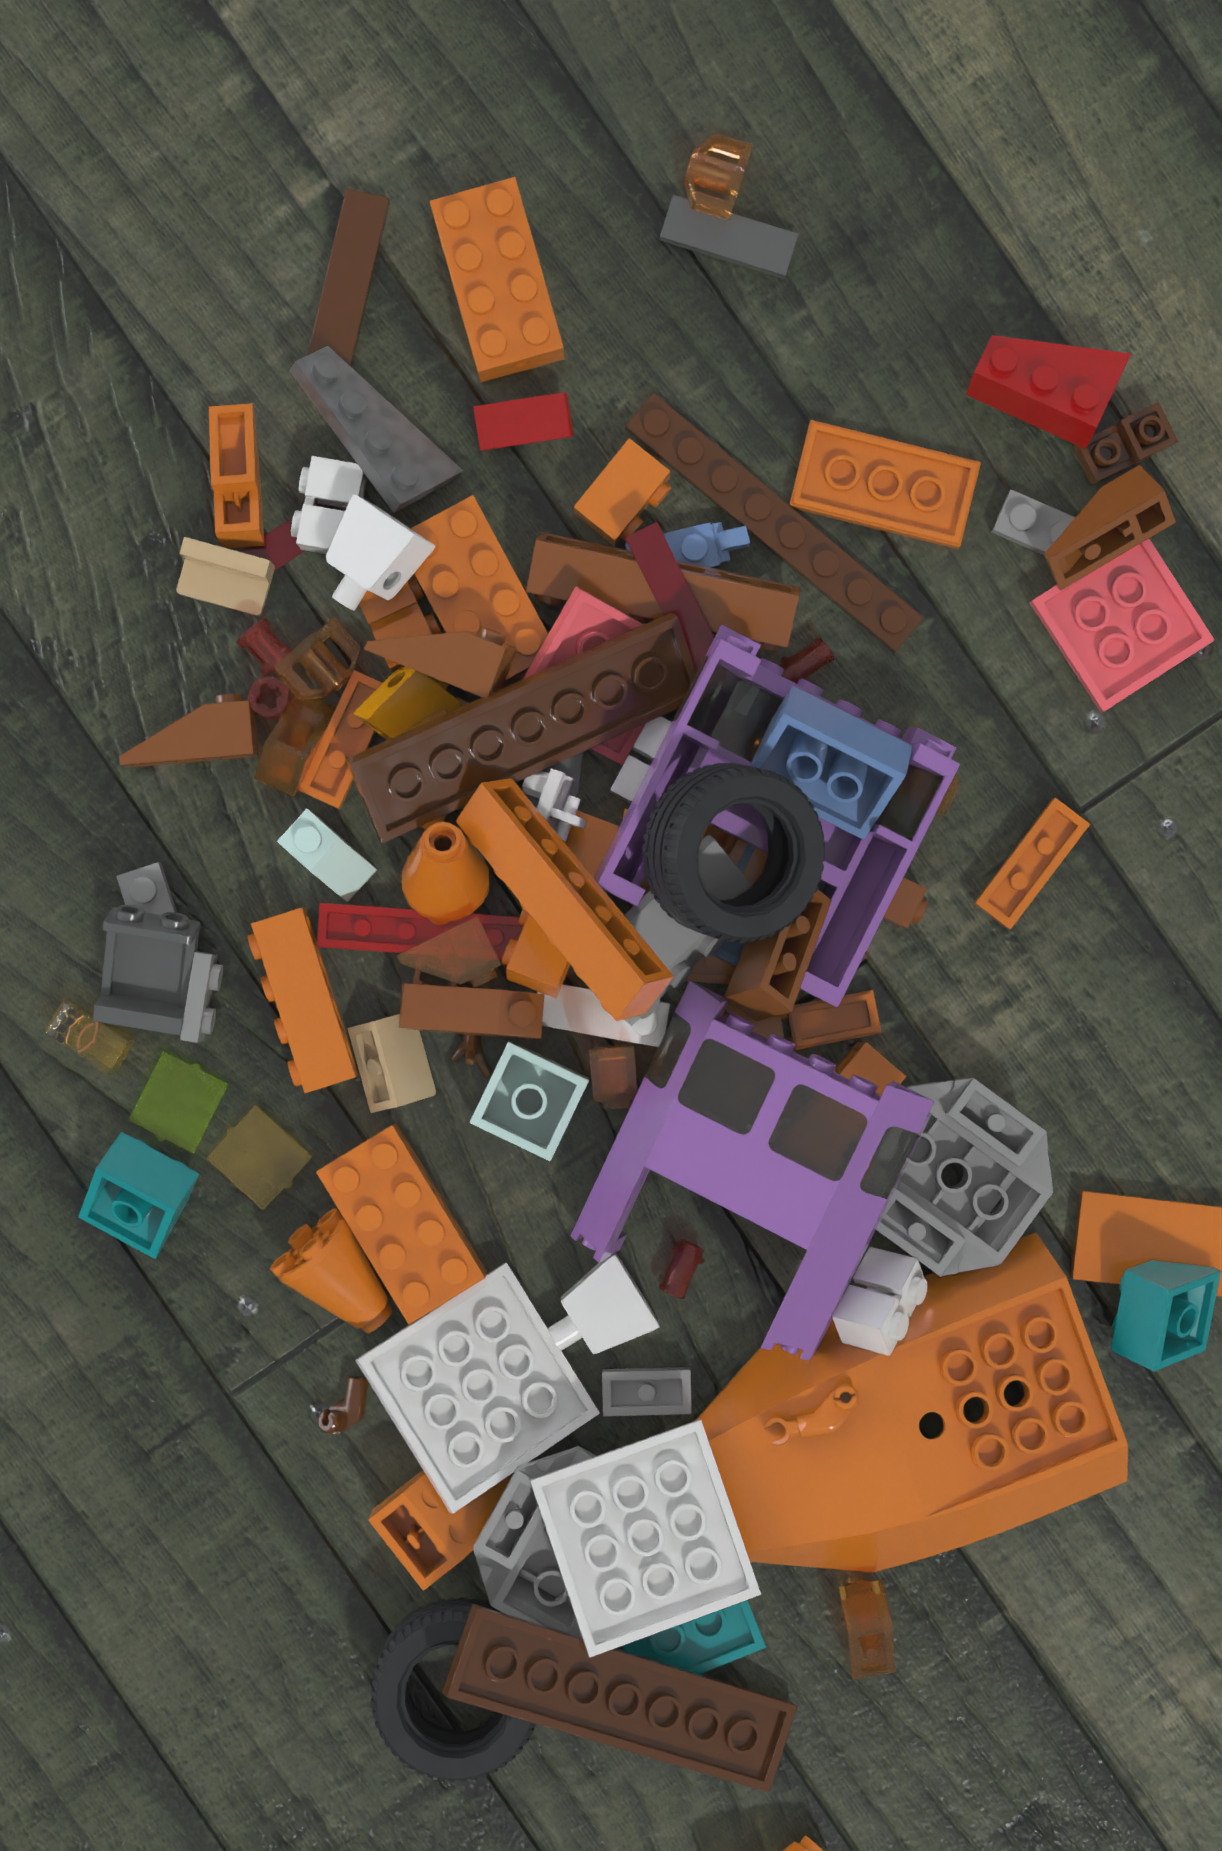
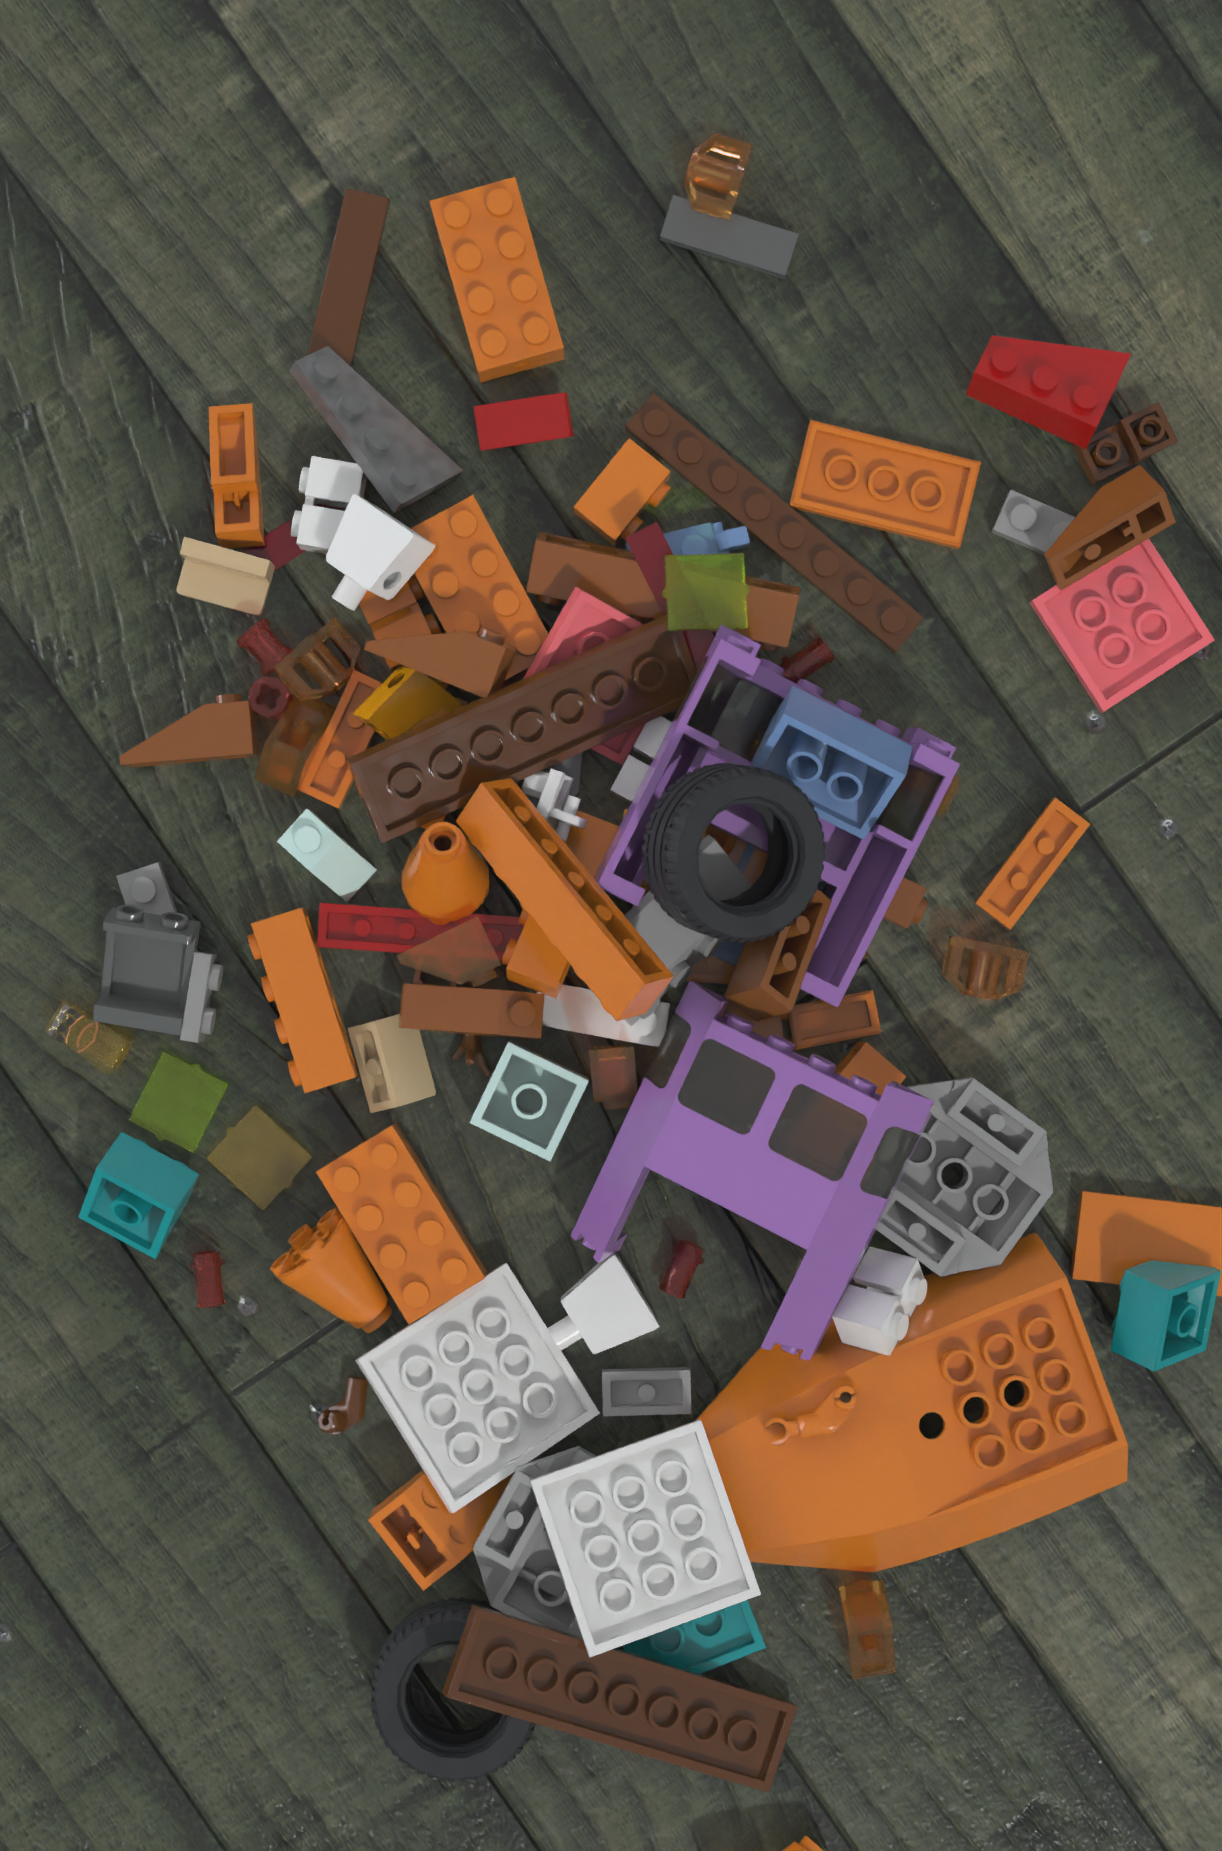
none -> clear red pin [189,1250,226,1308]
none -> clear neon green piece [662,553,750,631]
none -> clear orange piece [942,936,1029,1001]

